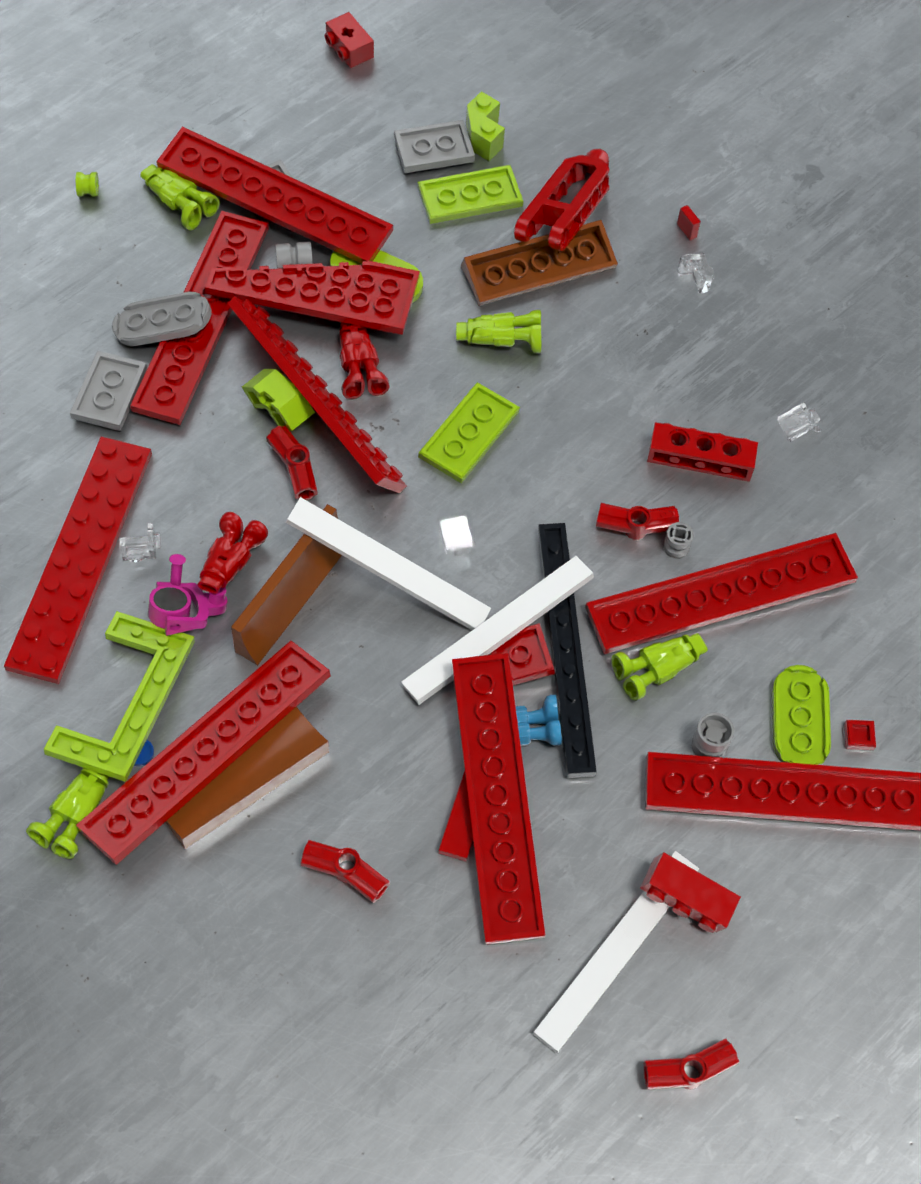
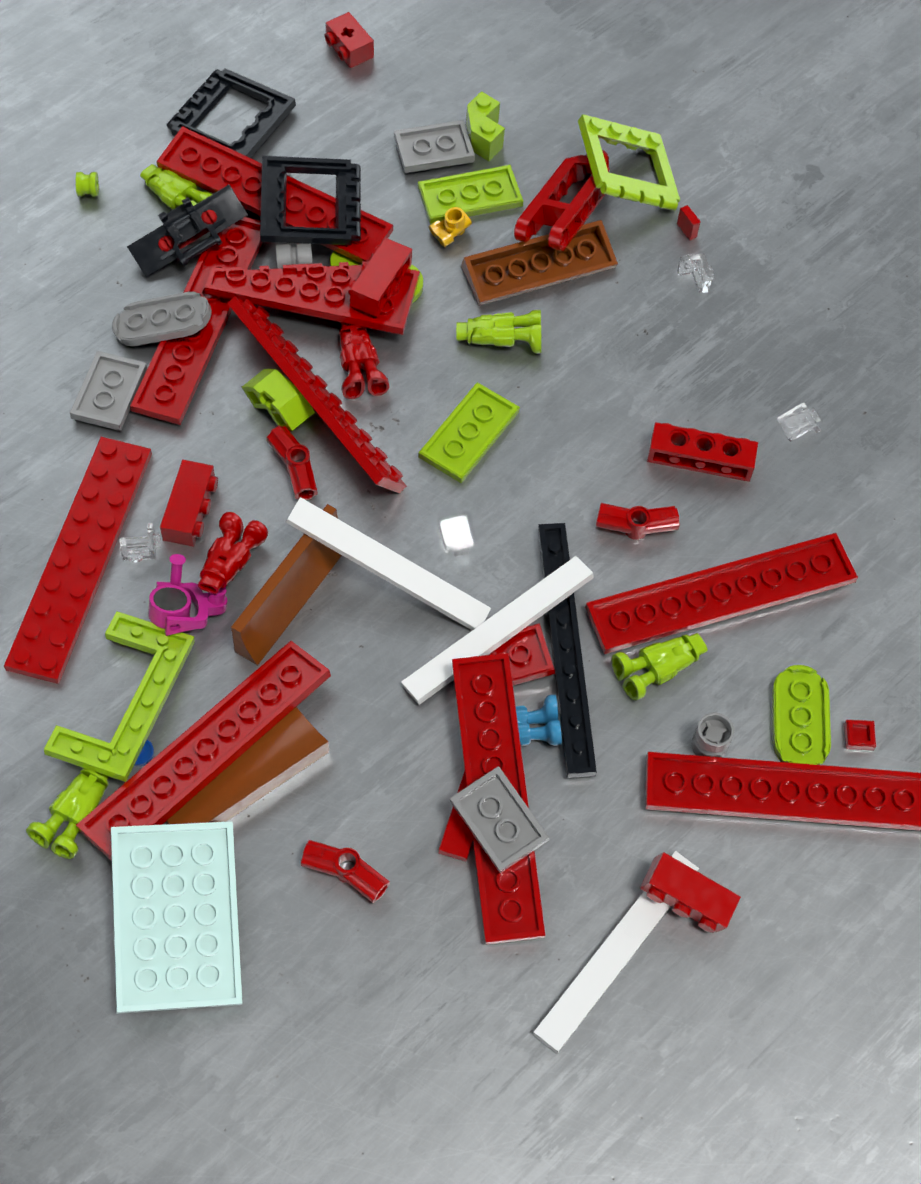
red piece [643,1038,739,1090] -> none
light grey wheel [663,522,694,558] -> none
none -> light aqua plate [111,822,242,1014]
none -> black piece [127,185,248,277]
none -> red brick [160,459,218,547]
none -> black hinge [167,68,296,158]
none -> black hinge [260,156,361,245]
none -> red brick [348,238,413,317]
none -> yellow plate [428,207,472,248]
none -> light grey plate [450,766,549,873]
none -> lime hinge [578,114,680,211]

